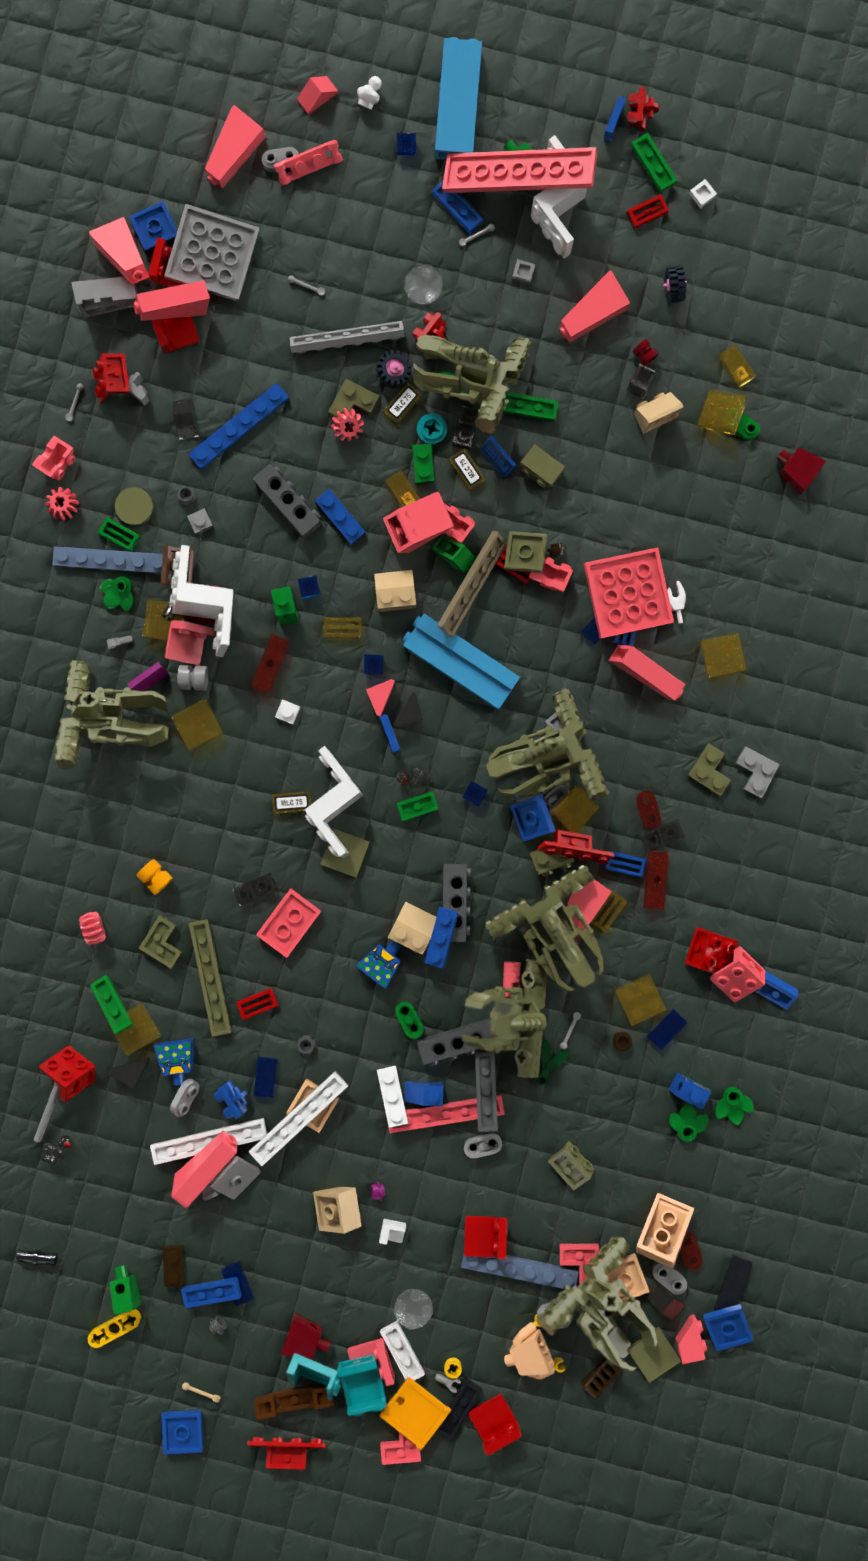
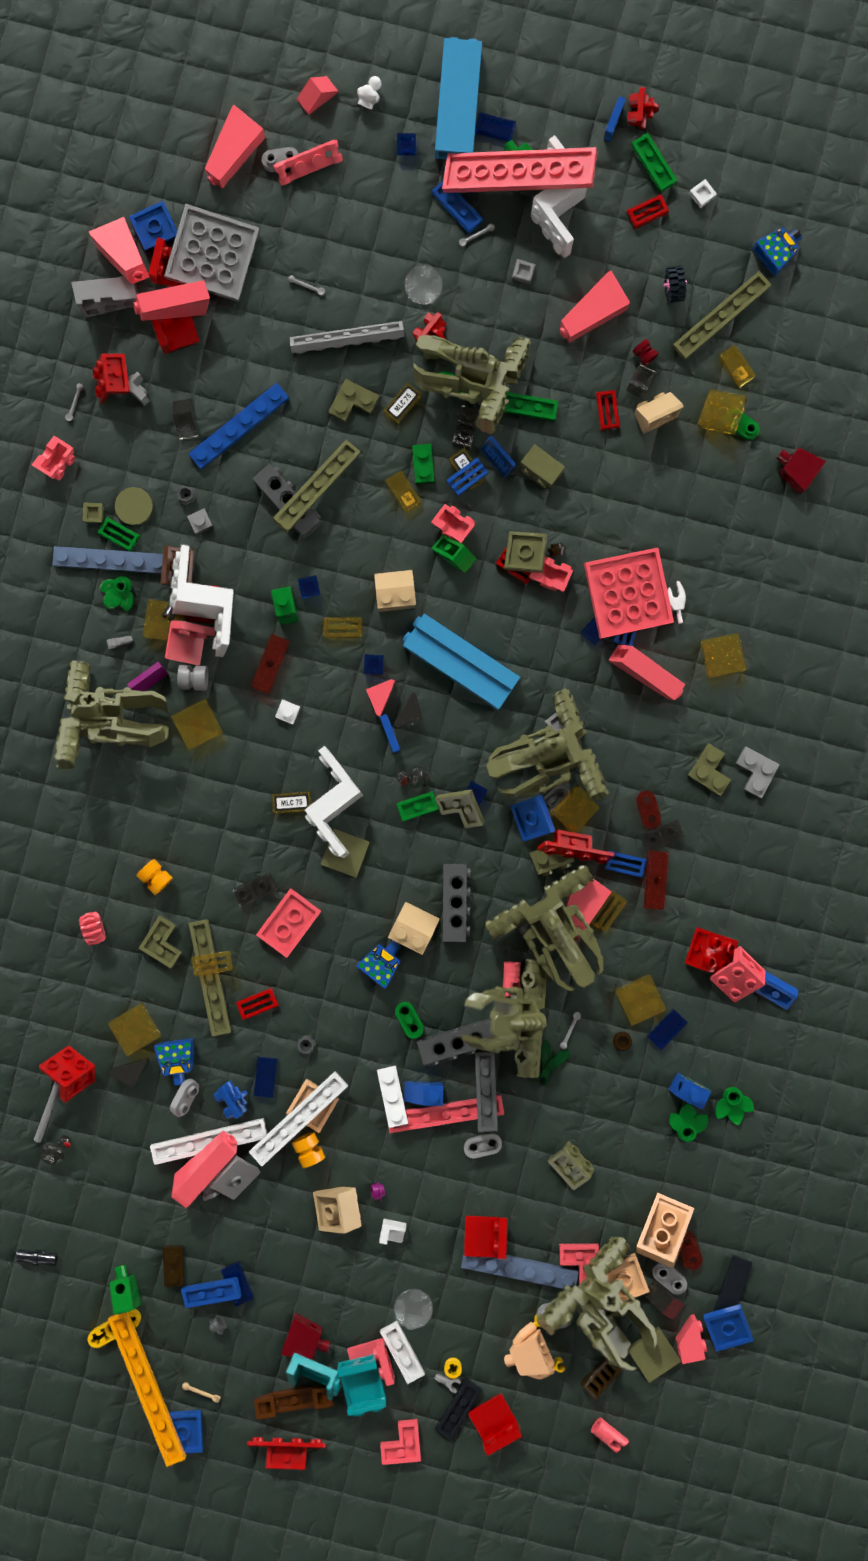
coral gear [45,487,79,521] -> none
green plate [90,975,134,1035] -> none
blue plate [315,489,366,545] -> none
coral gear [331,408,364,442] -> none
black wheel [375,350,412,388] -> none
light orange container [379,1376,452,1450] -> none
coral slope [383,492,454,553] -> none
teal gear [417,414,447,445] -> none
blue plate [425,907,459,969] -> none
dark tan plate [437,531,507,637] -> none
none -> olive plate [82,502,104,524]
none -> light orange plate [108,1312,186,1467]
none -> clear yellow tile [191,951,233,977]
none -> olive plate [272,440,361,533]
none -> light orange wheel [292,1132,325,1168]
none -> olive plate [435,790,485,828]
none -> blue tile [446,458,489,496]
none -> clear blue tile [475,112,516,142]
none -> coral hinge [591,1418,629,1453]
none -> red tile [596,390,620,431]
none -> olive plate [672,271,771,361]
none -> blue torso [752,228,802,277]

